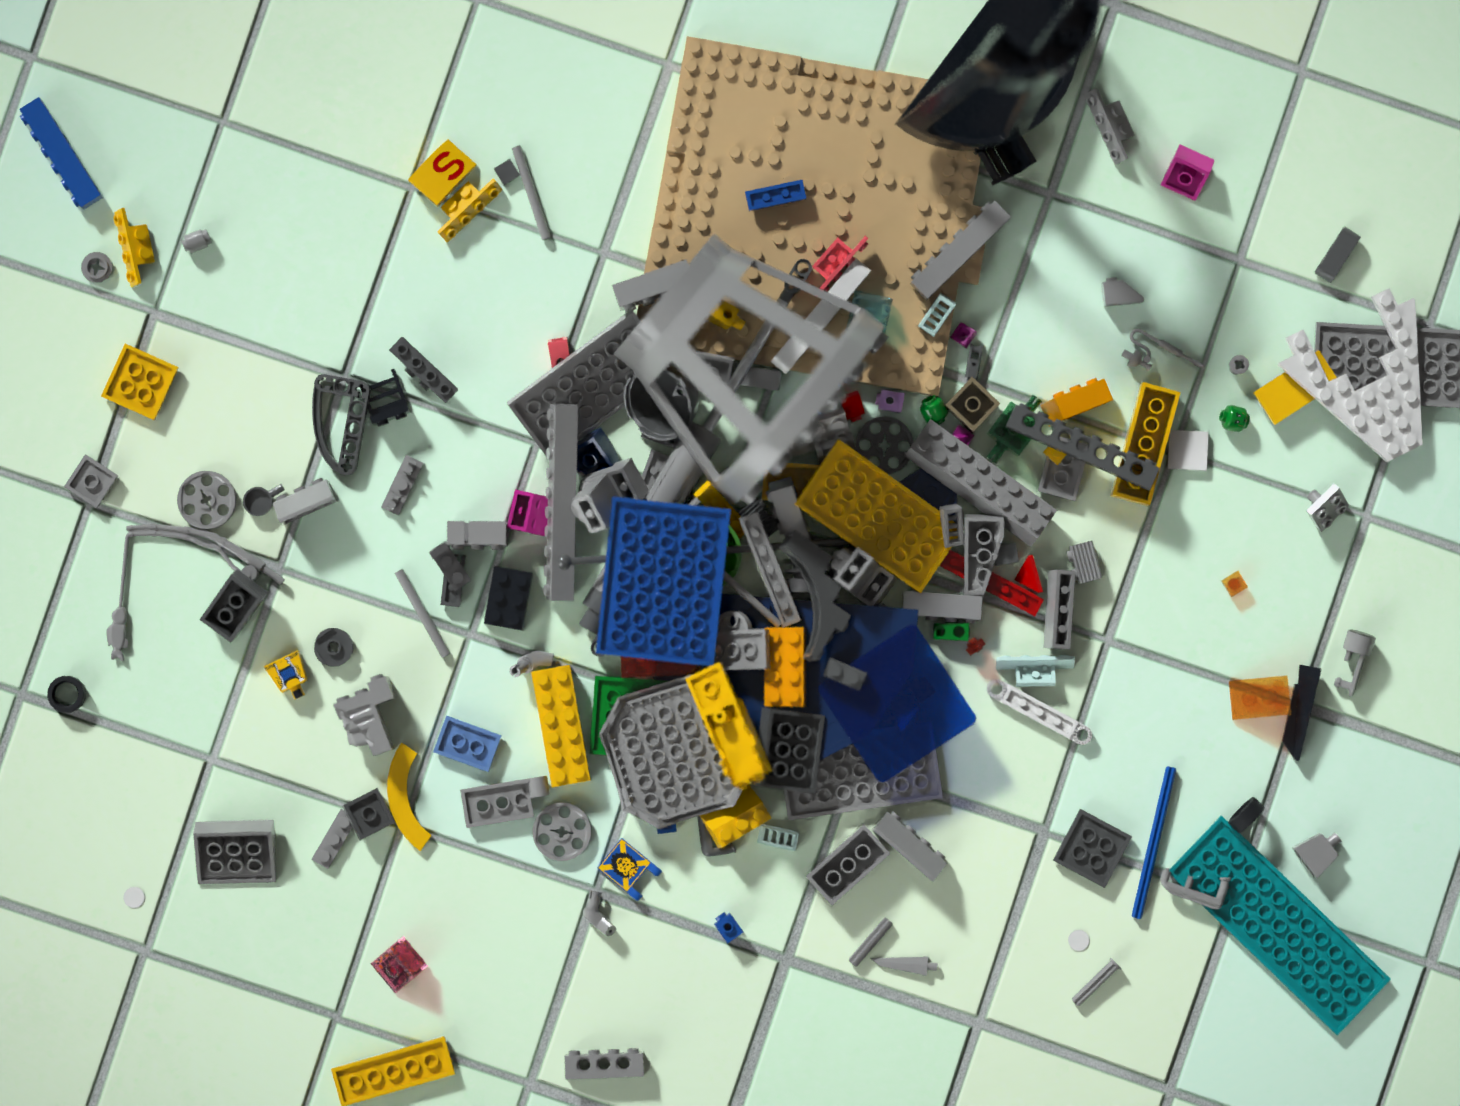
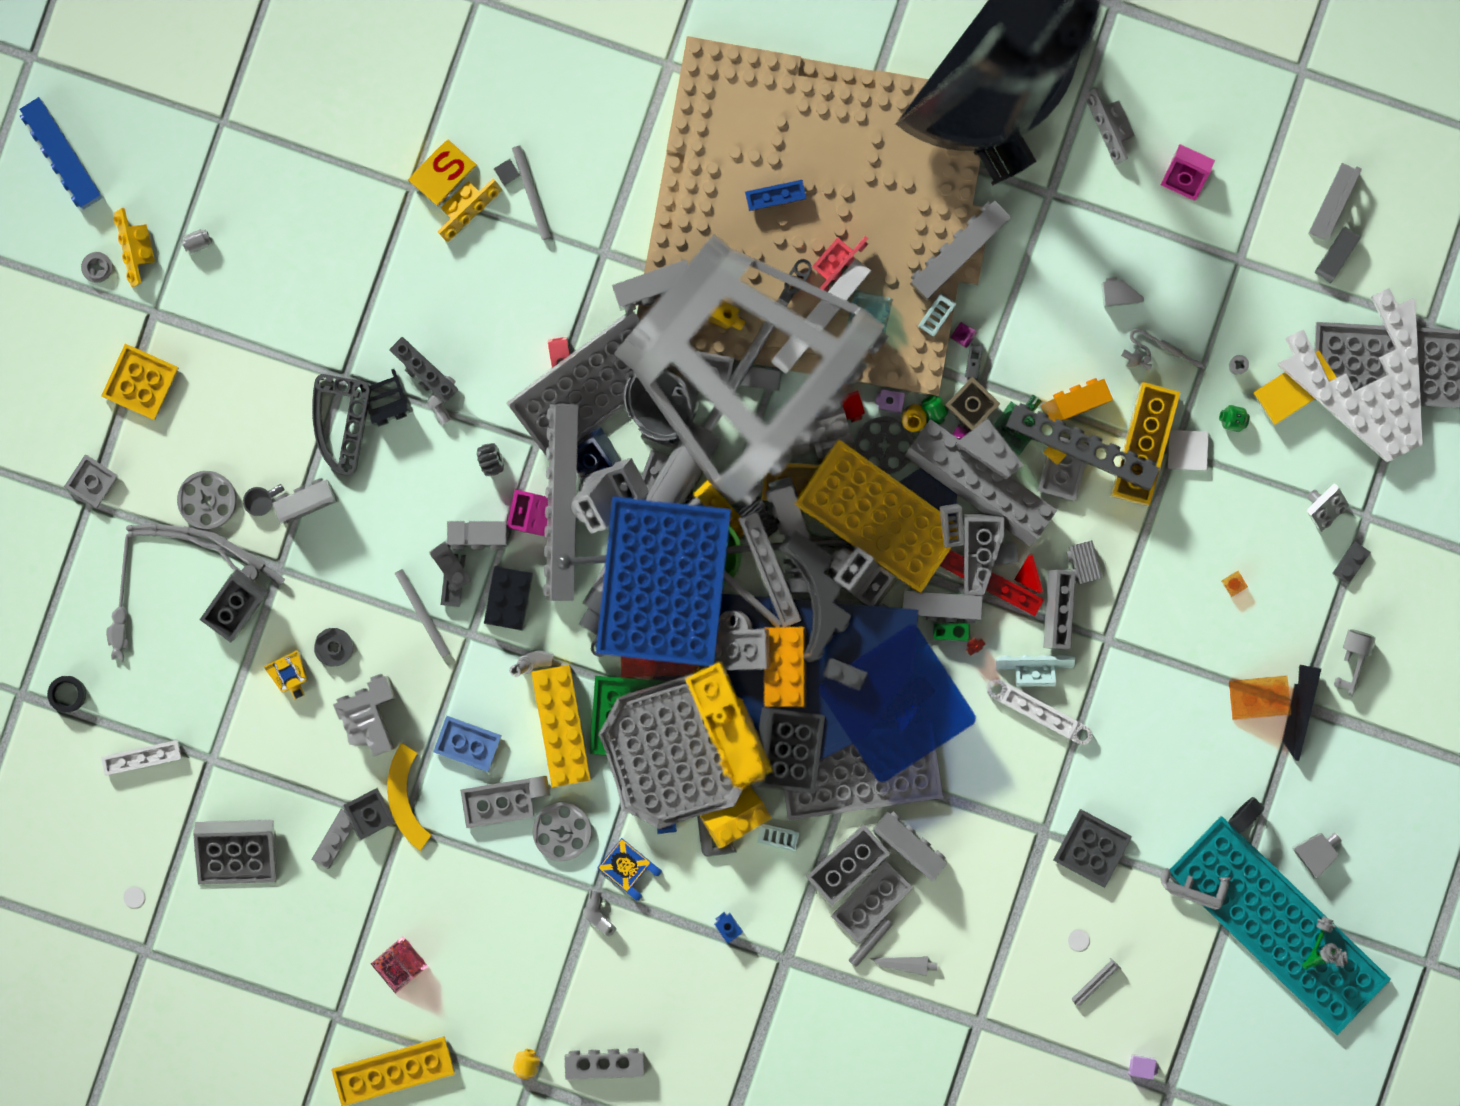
light grey plate [381,455,424,516] -> none
blue axle [1132,766,1177,919] -> none
none -> white plate [101,740,182,776]
none -> light grey arm [428,376,456,425]
none -> dark grey gear [476,443,504,476]
none -> yellow head [512,1049,540,1079]
none -> light grey plate [831,860,913,943]
none -> yellow head [901,404,927,432]
none -> light grey wedge [955,419,1023,479]
none -> lavender brick [1128,1054,1159,1079]
none -> light grey plant [1302,916,1348,970]
none -> light grey fence [1308,163,1362,241]
none -> dark grey plate [1332,541,1371,584]

